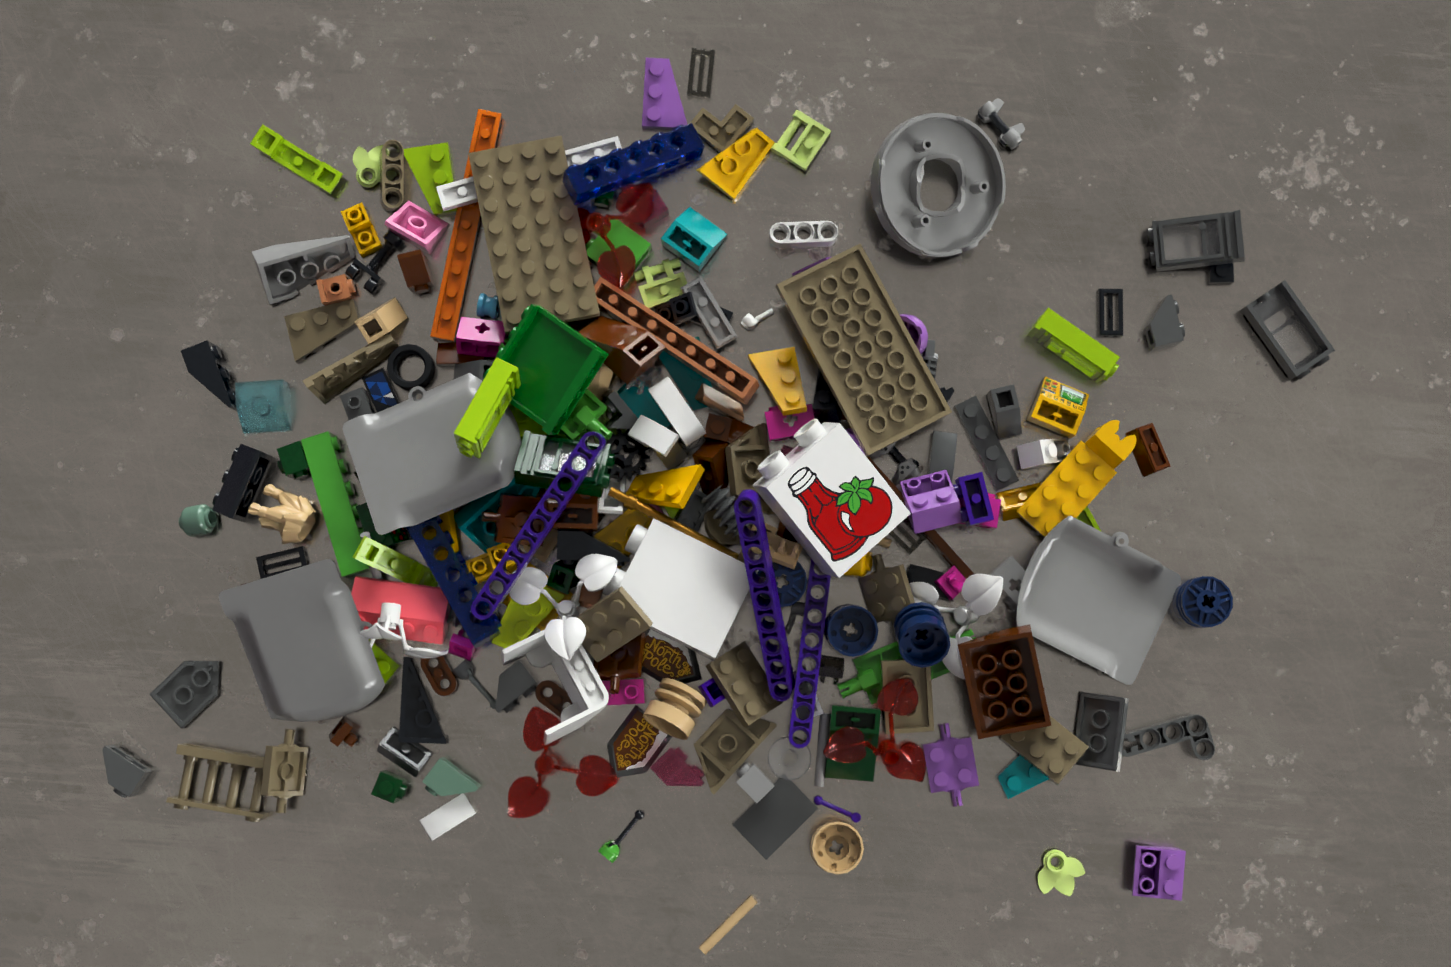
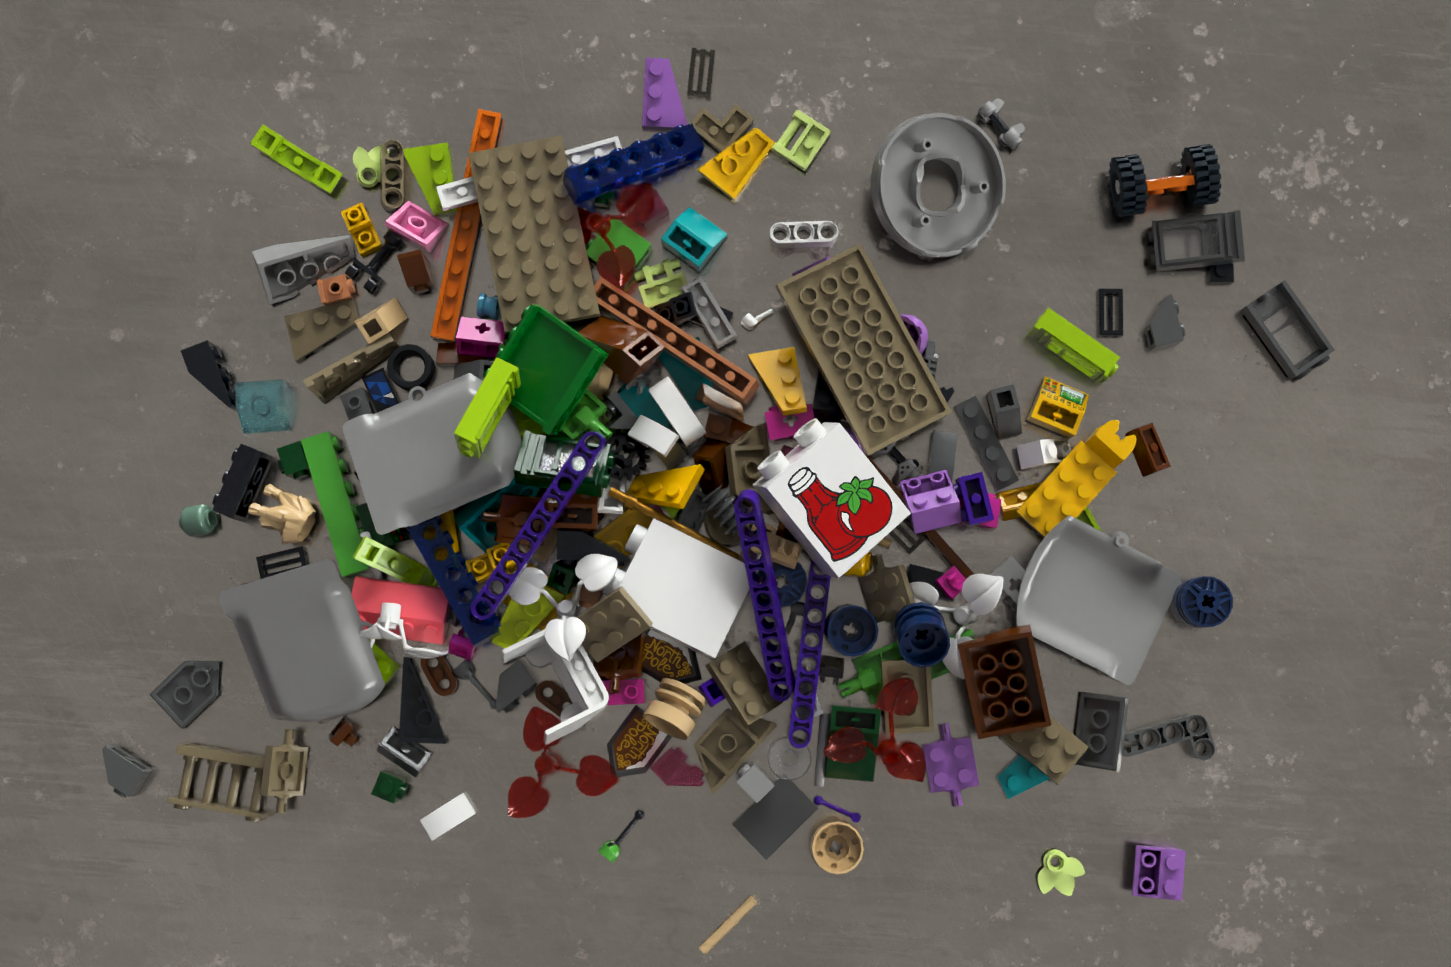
sand green slope [422,757,481,796] -> none
none -> black plate [1109,144,1221,217]

